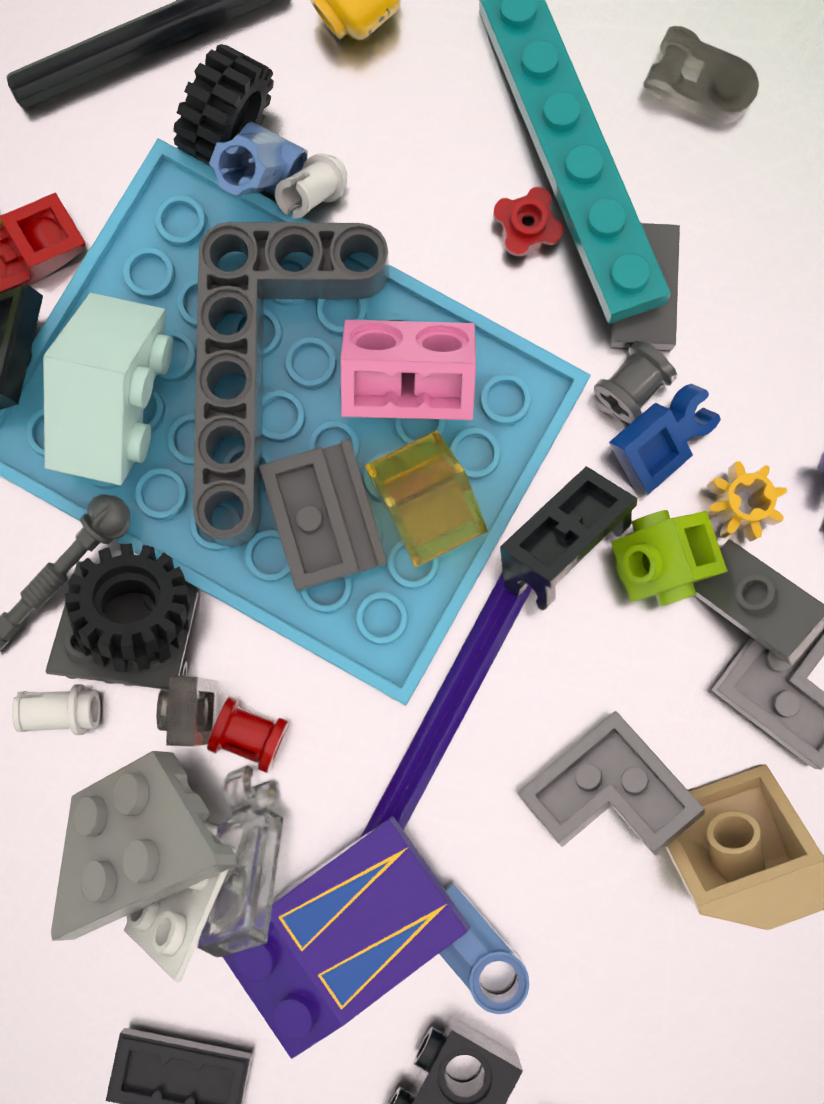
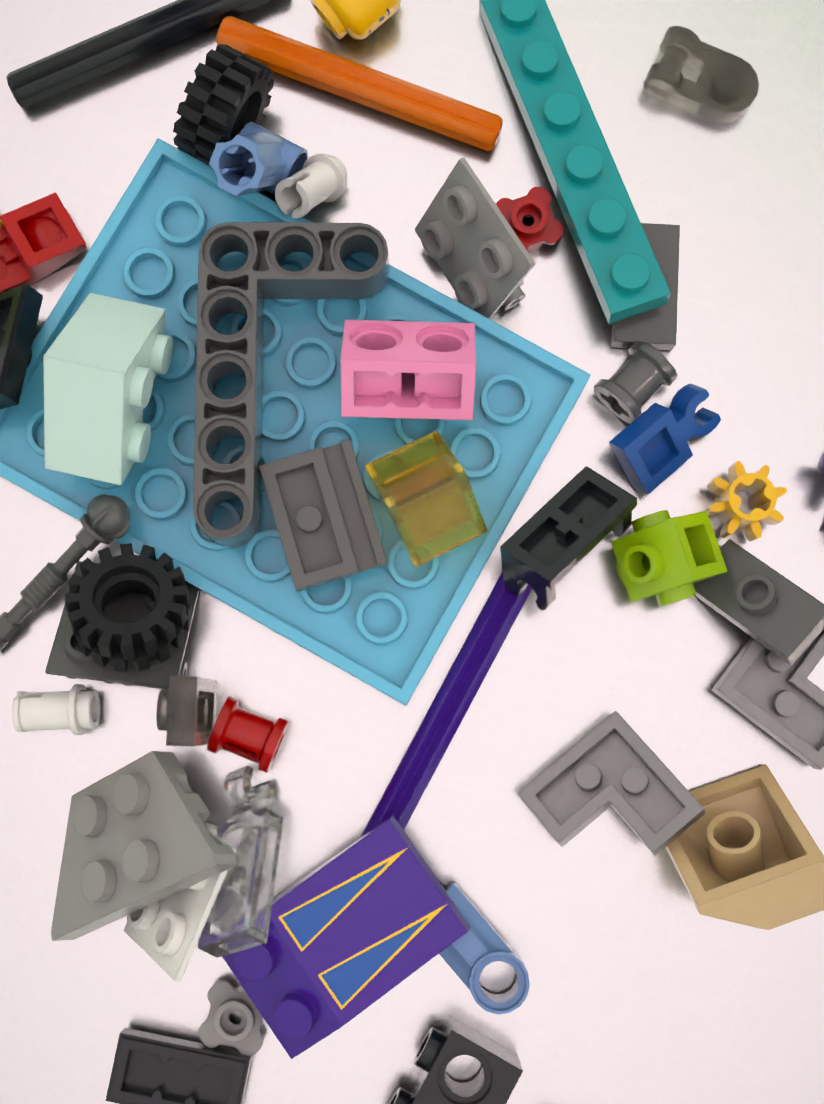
none -> light grey plate [199,981,263,1056]
none -> orange axle [216,16,503,151]
none -> light grey hinge [415,157,536,319]

